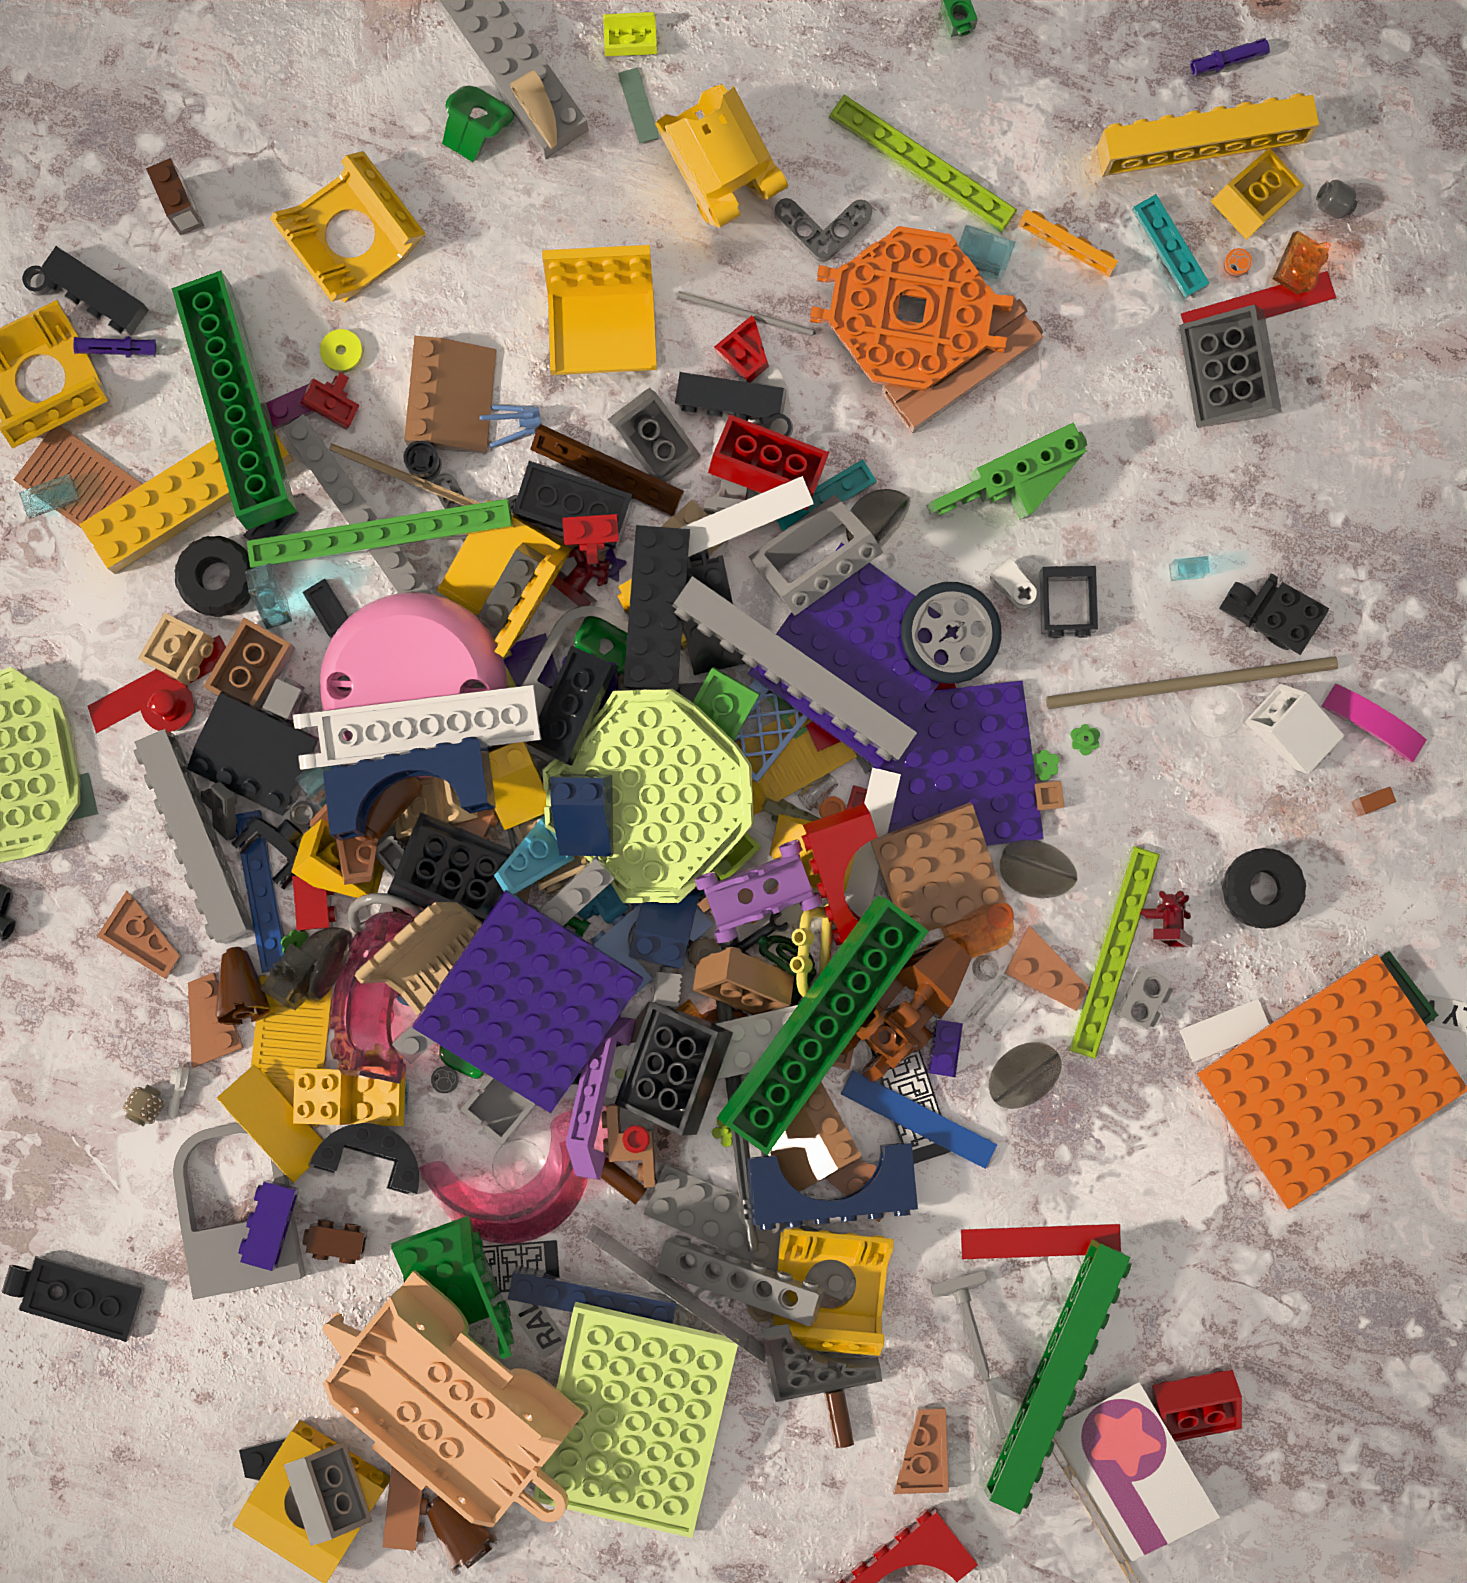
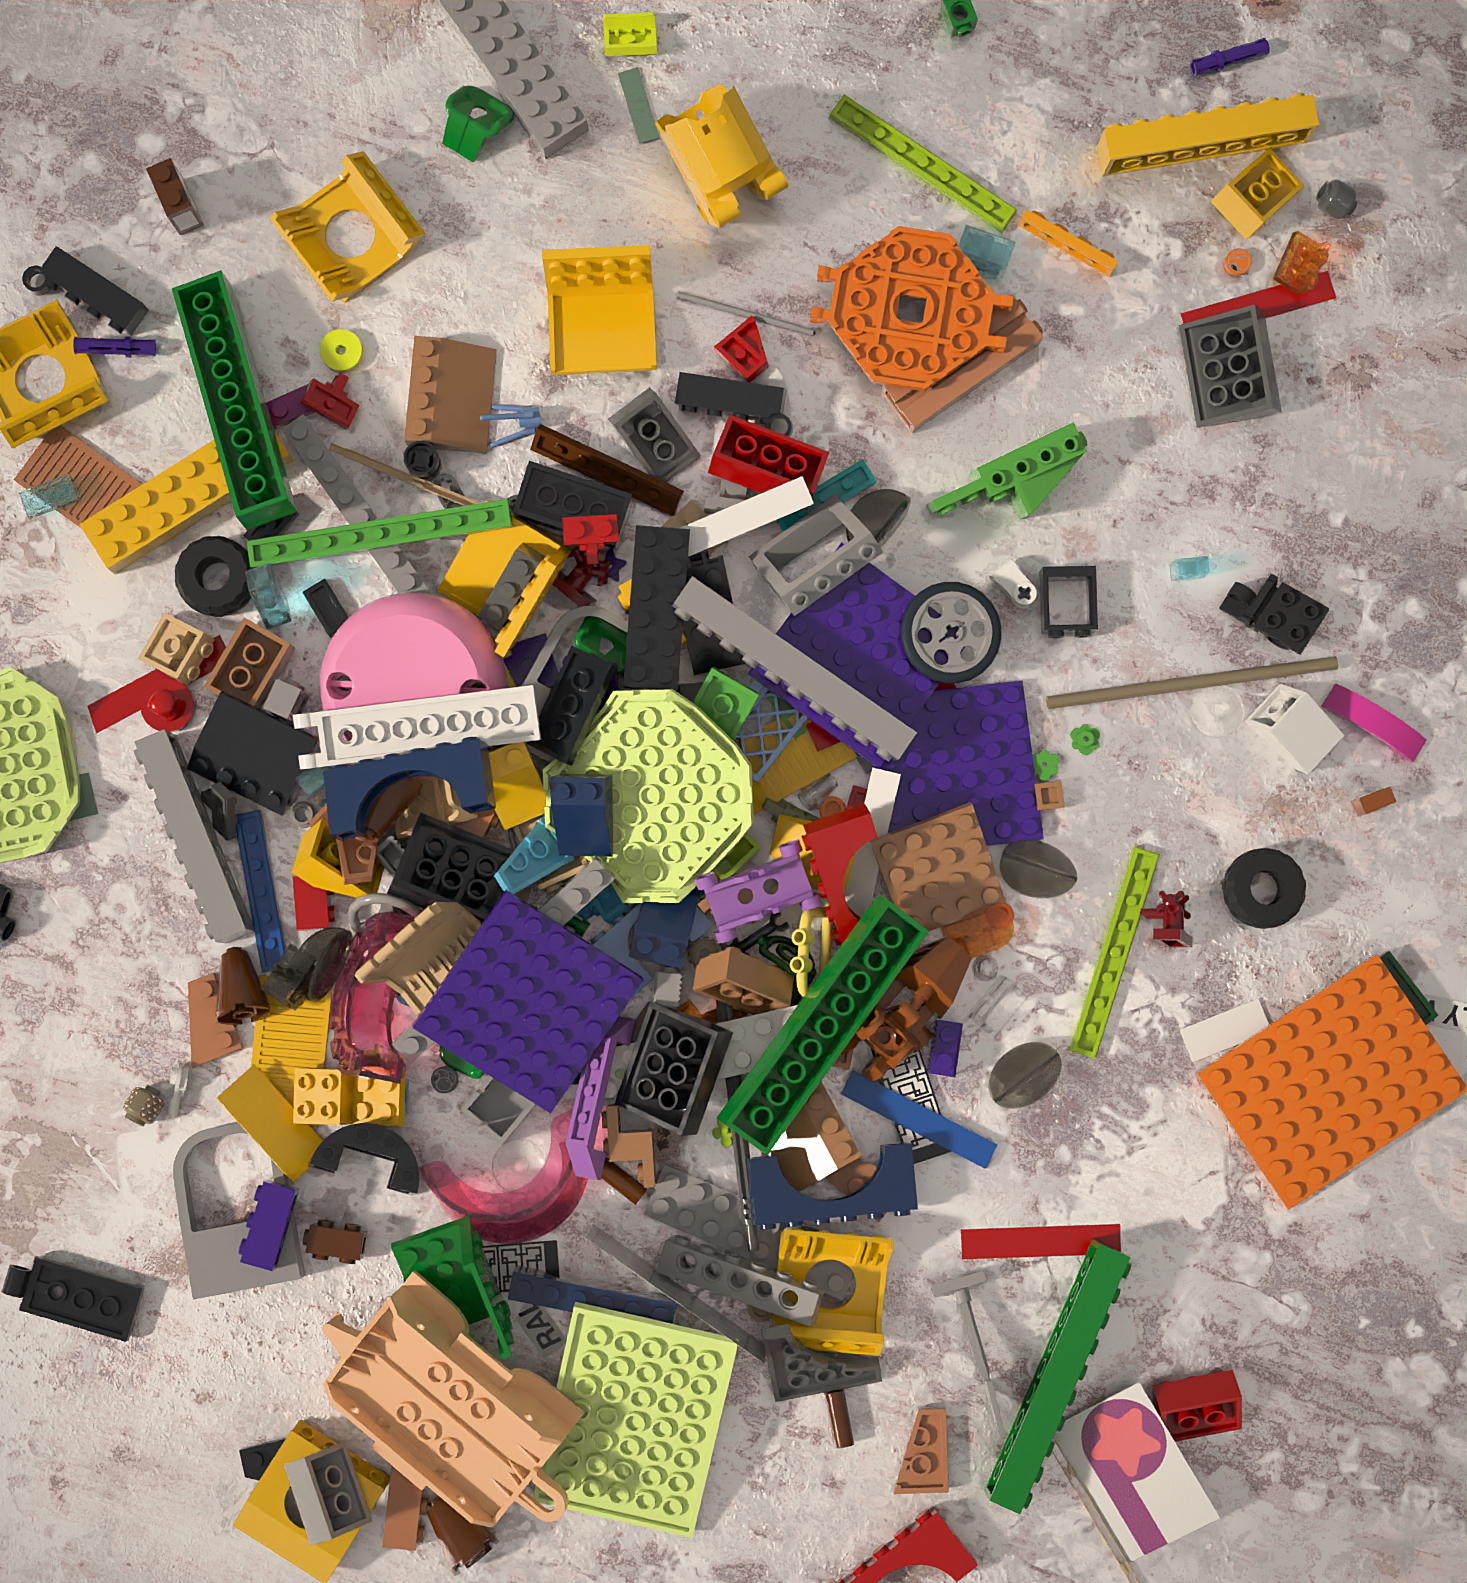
nougat wing [97,890,182,979] -> none
black connector [231,815,303,890] -> none
bright green plant [281,929,308,958] -> none
tan piece [510,70,557,149] -> none
red tile [622,1125,650,1153] -> none
dark grey beam [774,198,873,262] -> none
nougat wing [1004,926,1089,1011] -> none
light grey brick [1115,966,1173,1030] -> none
teal plate [1132,194,1210,299] -> none

